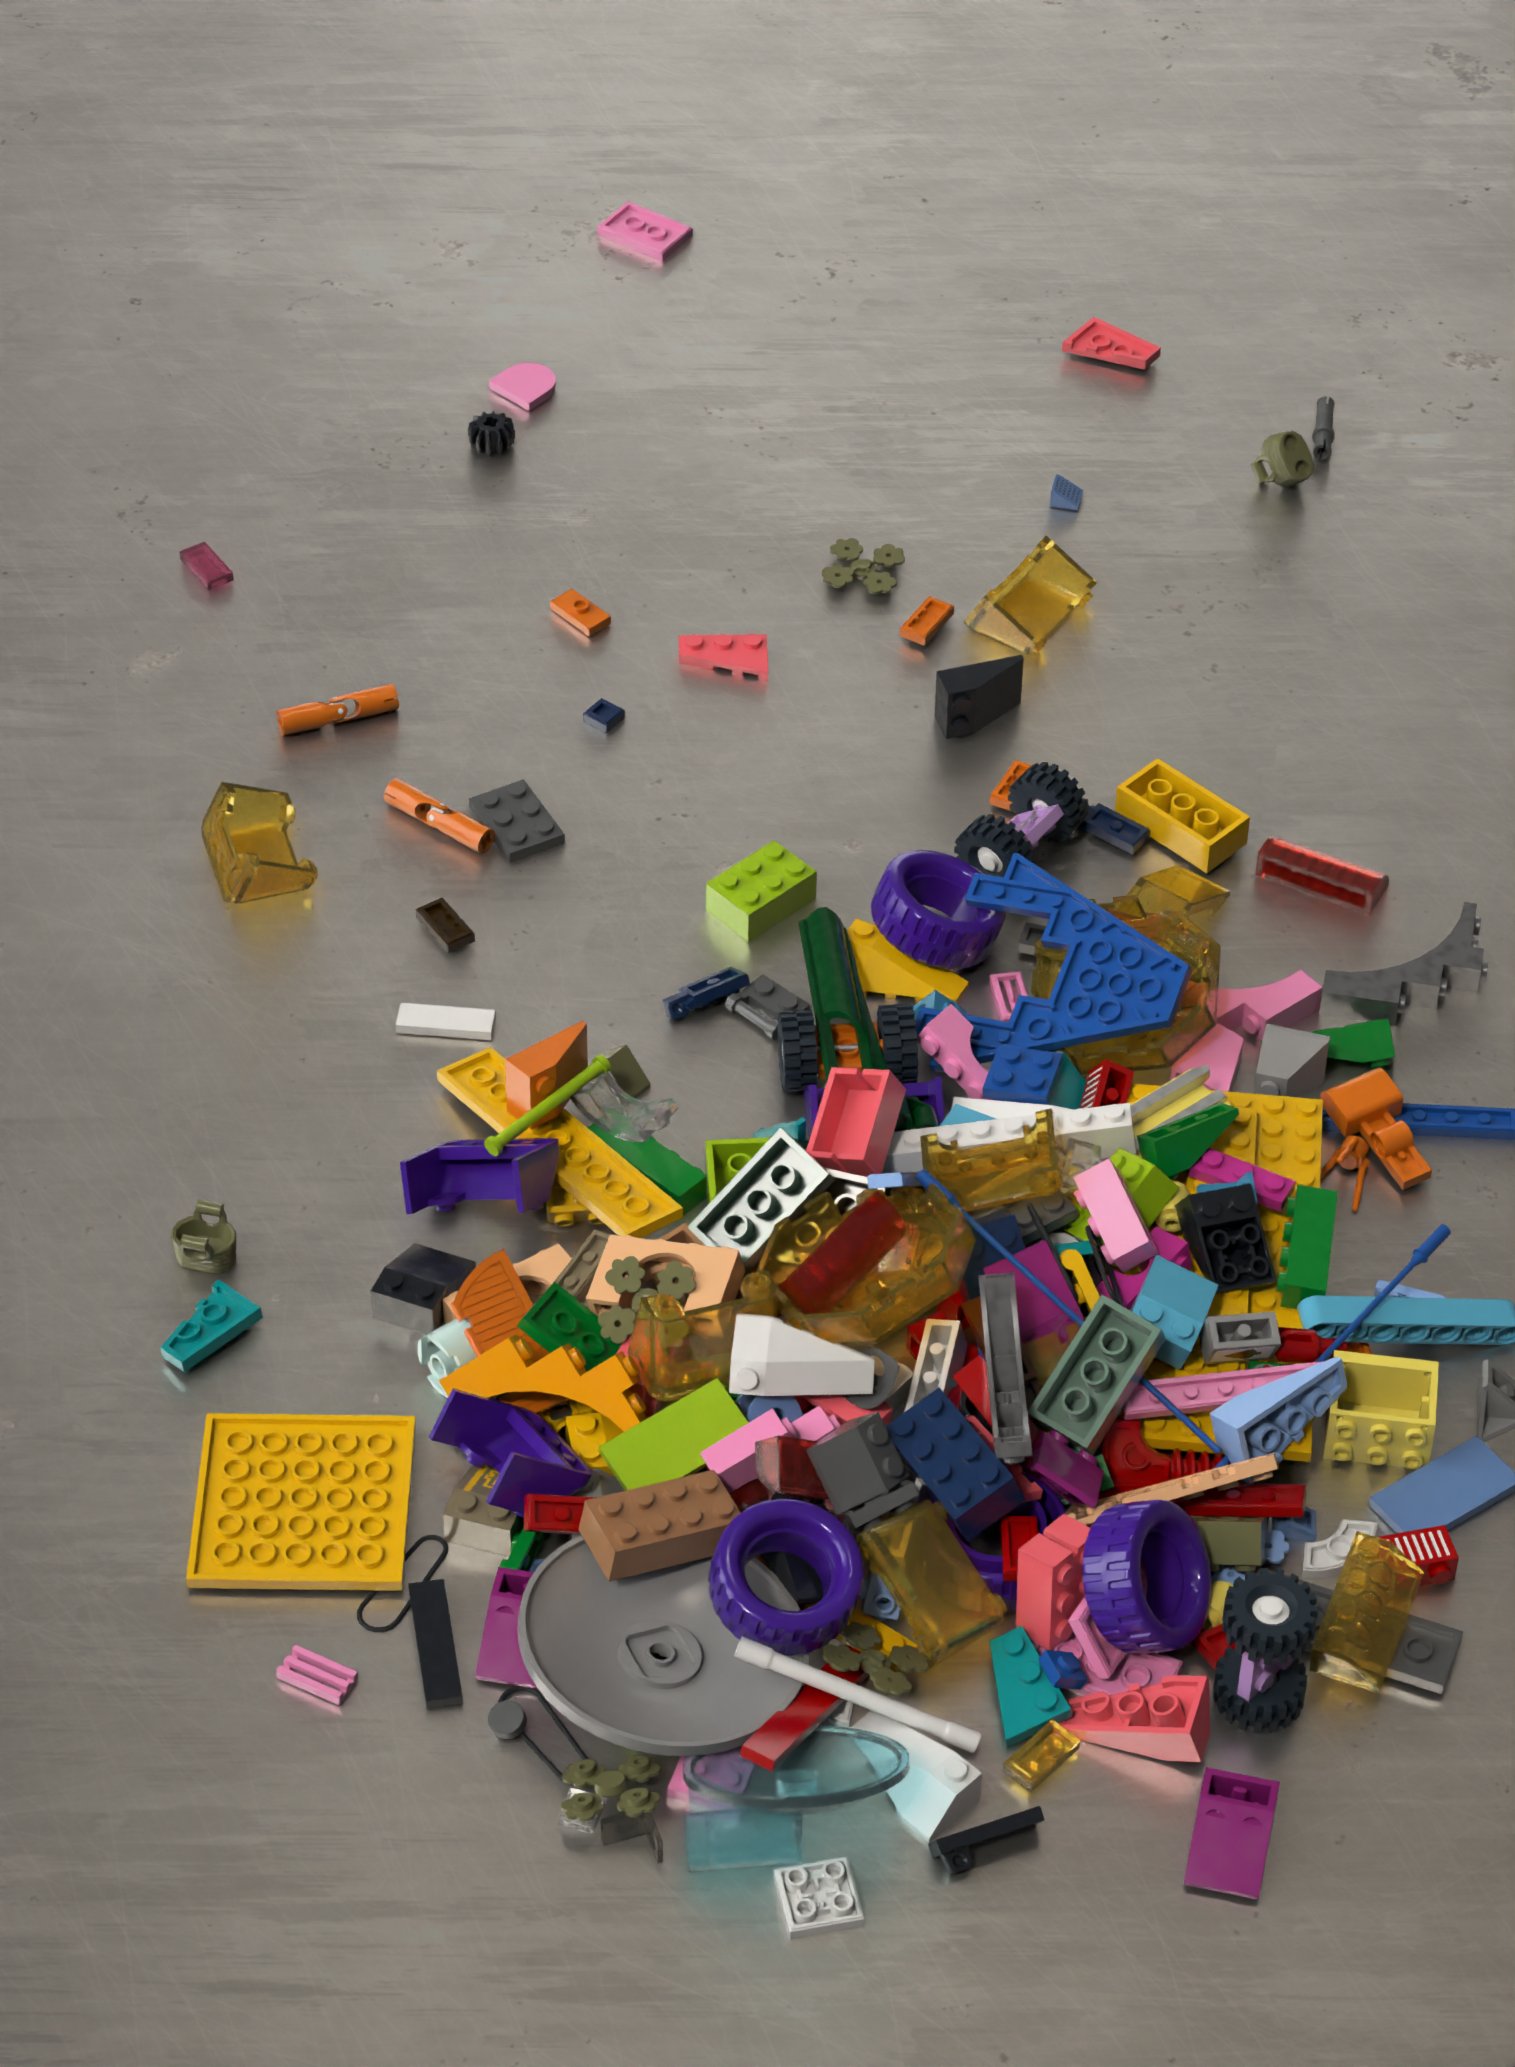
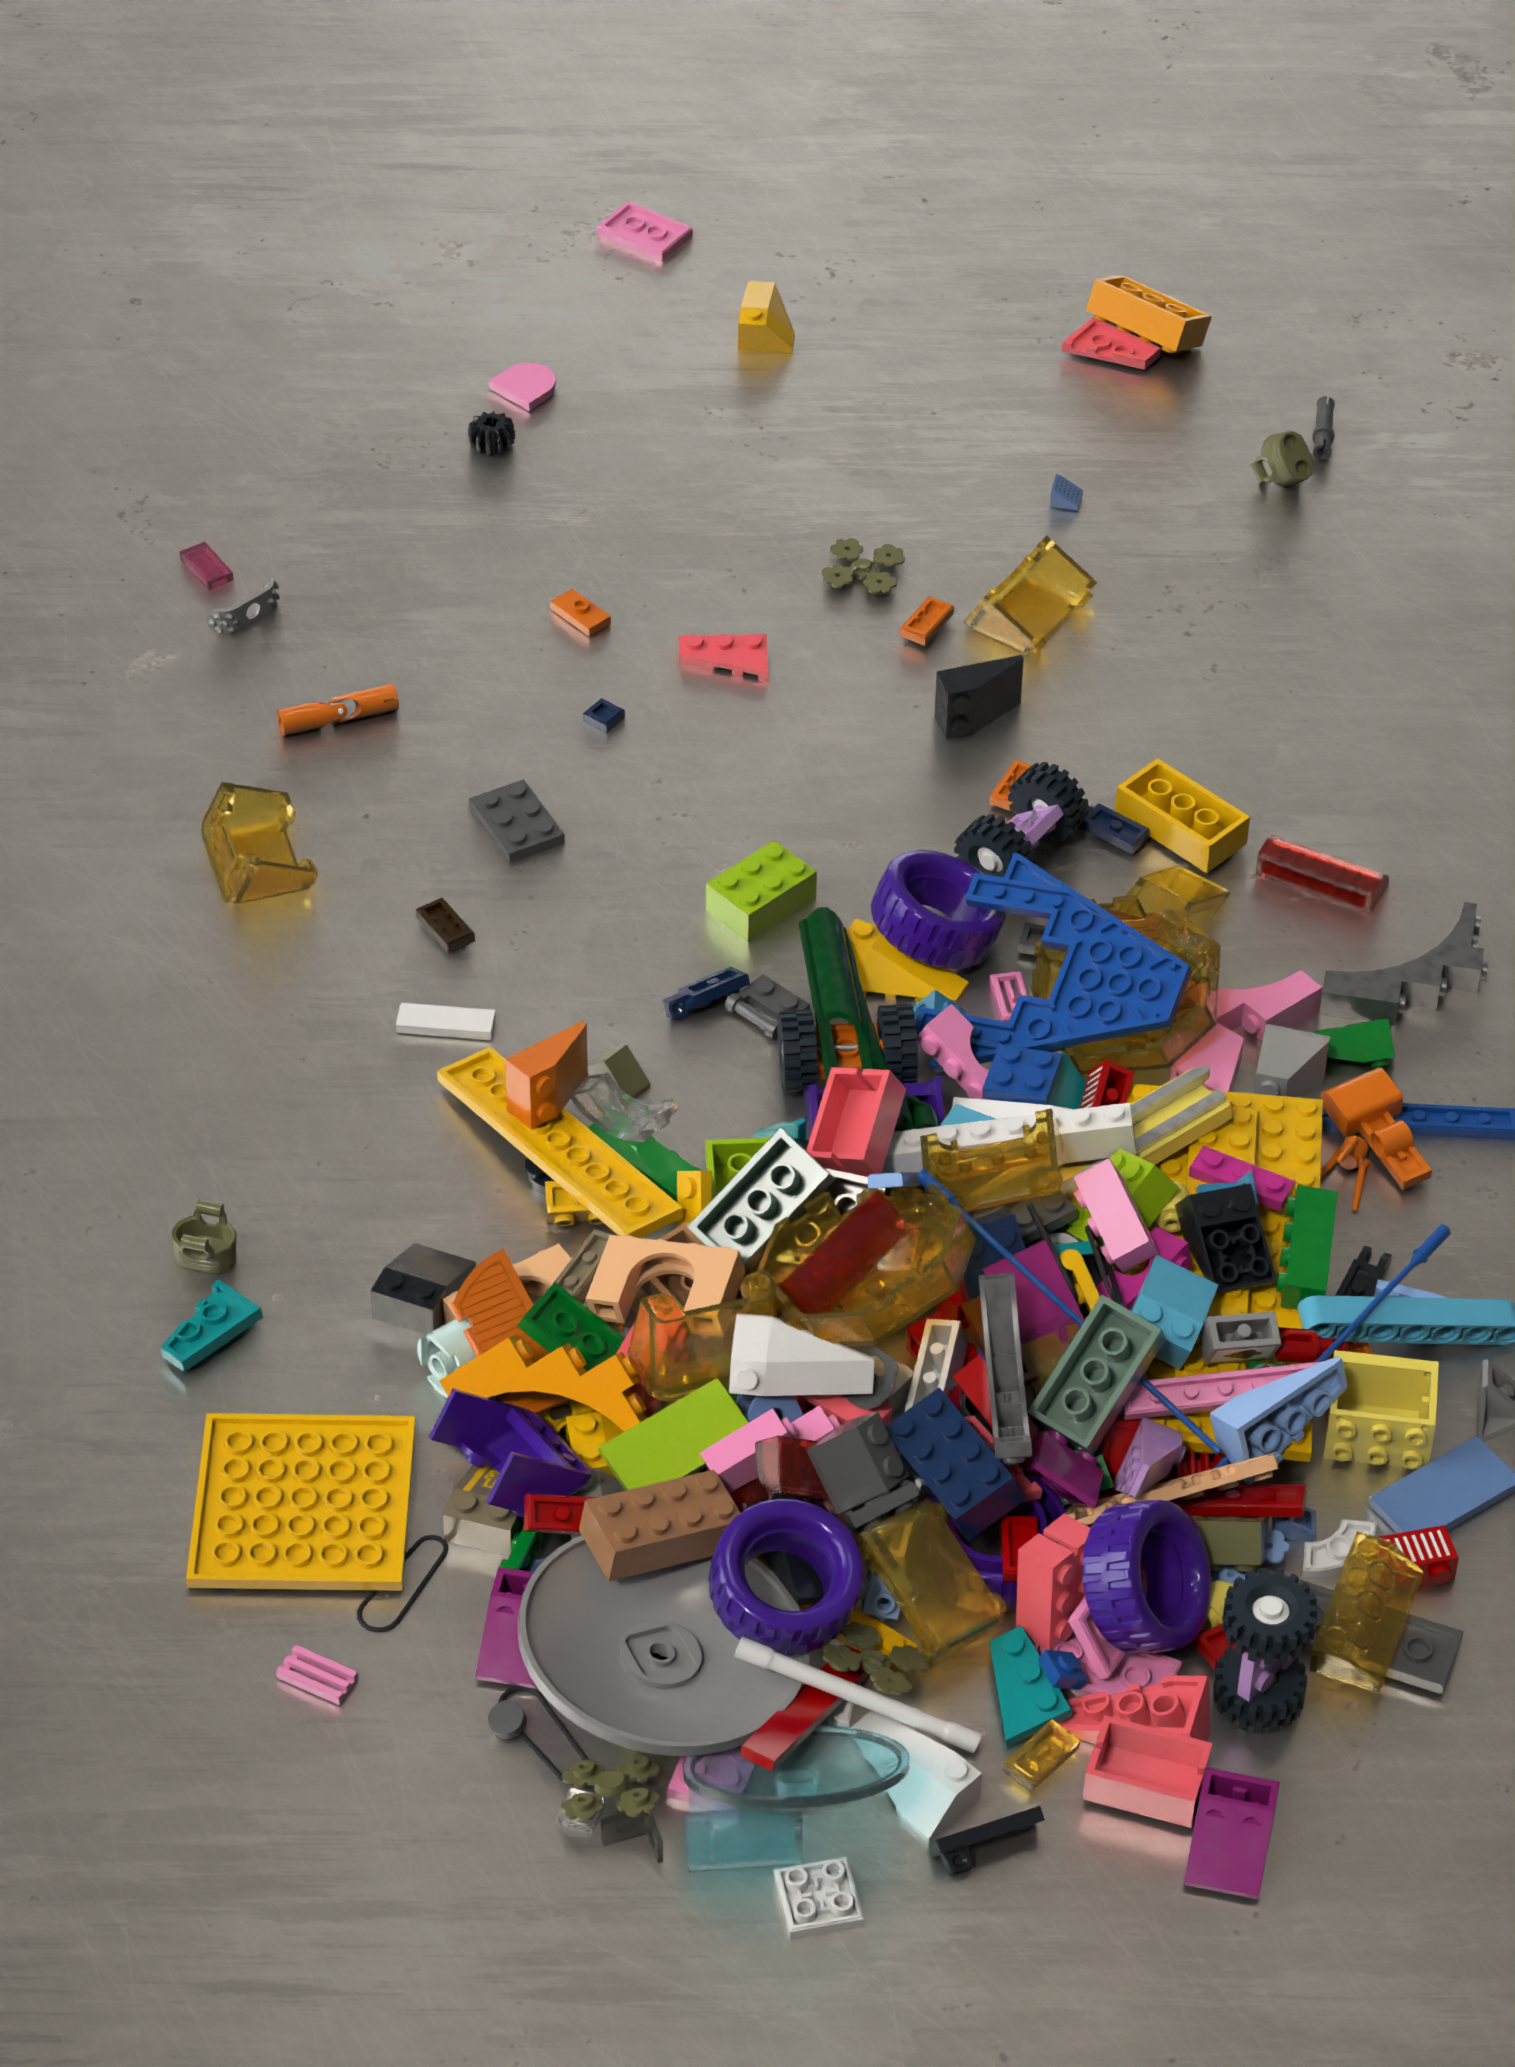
orange piece [384,778,495,854] -> none
dark purple windscreen [400,1138,560,1214] -> none
black tile [408,1579,463,1709] -> none
lime bar [484,1054,611,1156] -> none
olive plant [598,1256,696,1349] -> none
clear brick [1057,1137,1101,1191] -> none
green slope [1137,1102,1239,1180] -> none
none -> light grey piece [207,577,280,635]
none -> yellow bracket [677,1171,712,1227]
none -> yellow wedge [738,281,795,353]
none -> coral piece [1083,1715,1213,1828]
none -> light orange brick [1086,275,1212,353]
none -> lavender wedge [1115,1417,1186,1497]
none -> black hinge [1335,1245,1392,1297]

